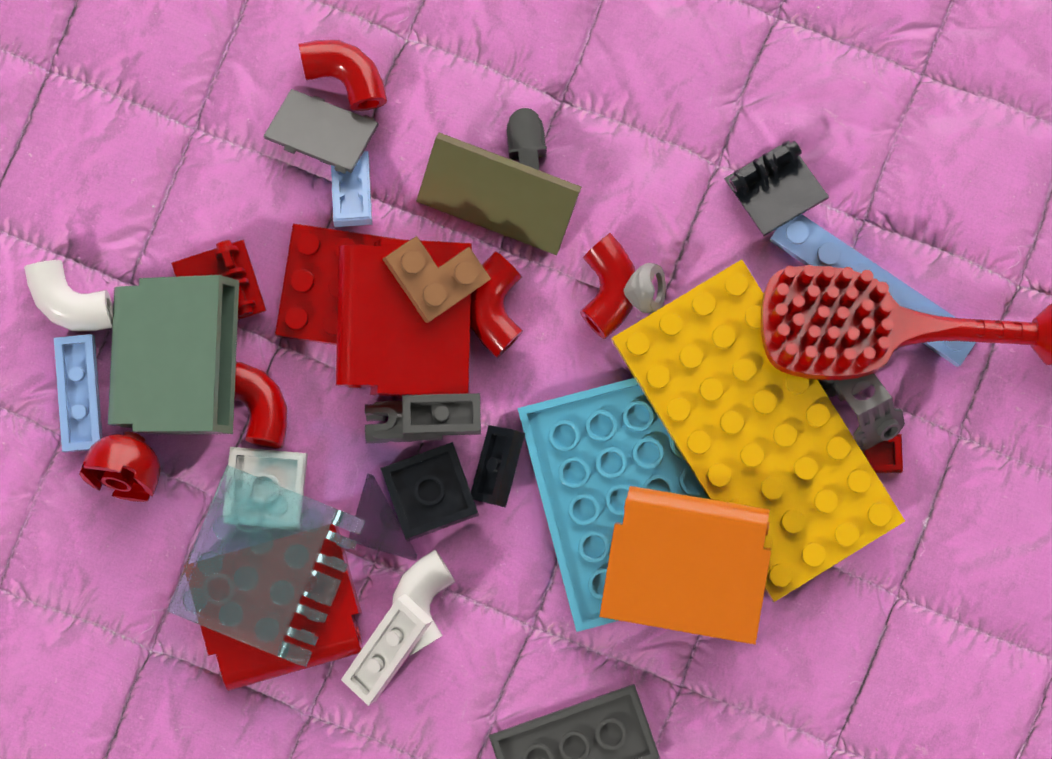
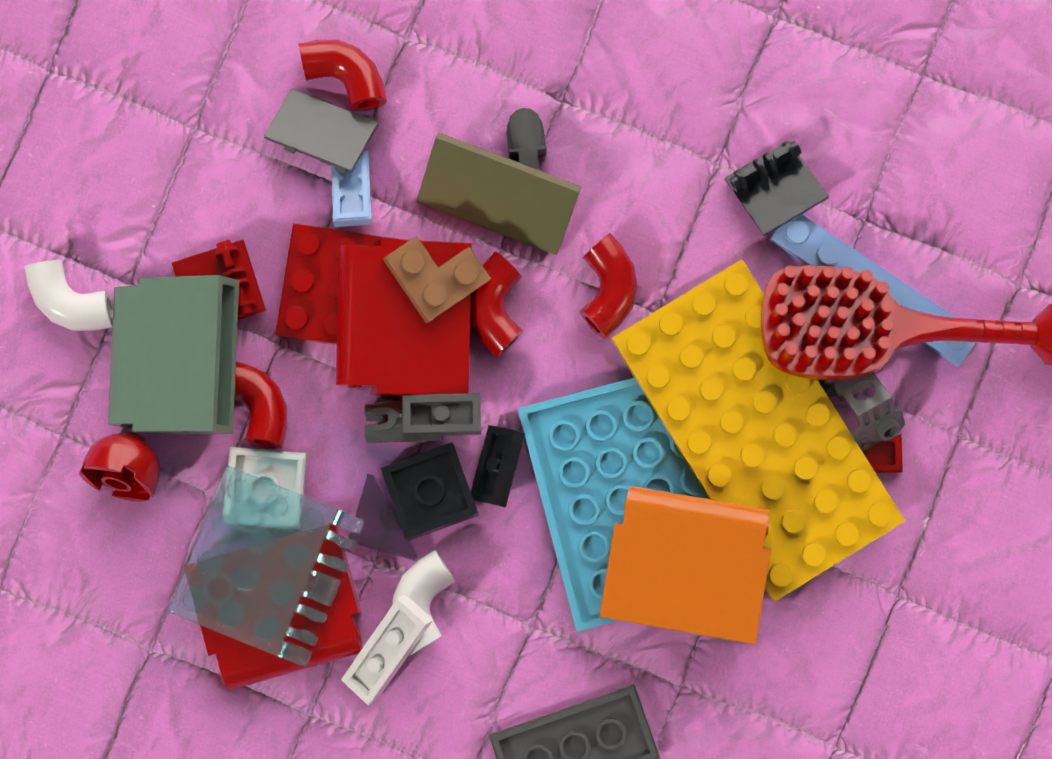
light blue plate [54,334,103,453] -> none
light grey piece [624,263,666,313] -> none

